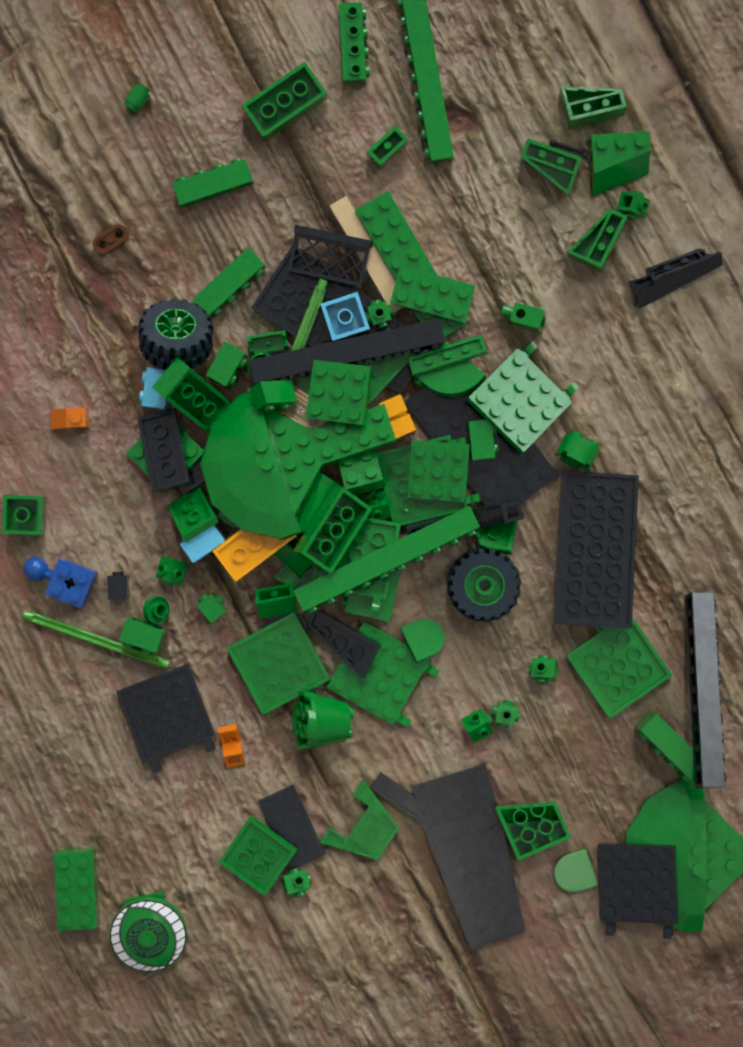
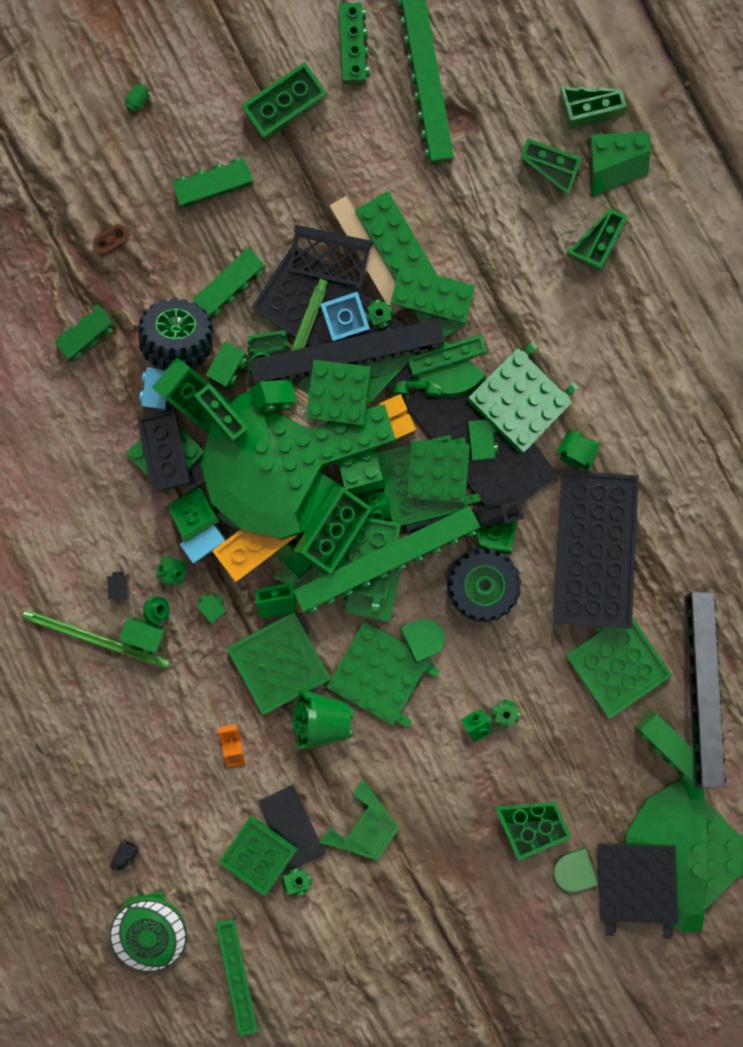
green brick [2,495,46,535] -> none
blue brick [23,557,98,608] -> none
orange slope [50,407,90,430] -> none
green brick [53,847,100,931] -> none
black plate [116,663,216,774] -> none
black wing [306,609,381,679] -> none
green brick [367,125,408,170] -> none
black tile [370,772,423,825] -> none
black wing [412,763,525,949] -> none
green torso [501,303,547,334] -> none
green brick [529,655,558,684] -> none
black hinge [550,139,588,157] -> none
green brick [617,191,650,220] -> none
black wedge [629,249,723,308] -> none
none -> green wedge [54,304,117,361]
none -> black rock [110,840,140,871]
none -> green brick [193,383,248,444]
none -> green plate [215,918,258,1036]
none -> green bar [393,380,442,397]

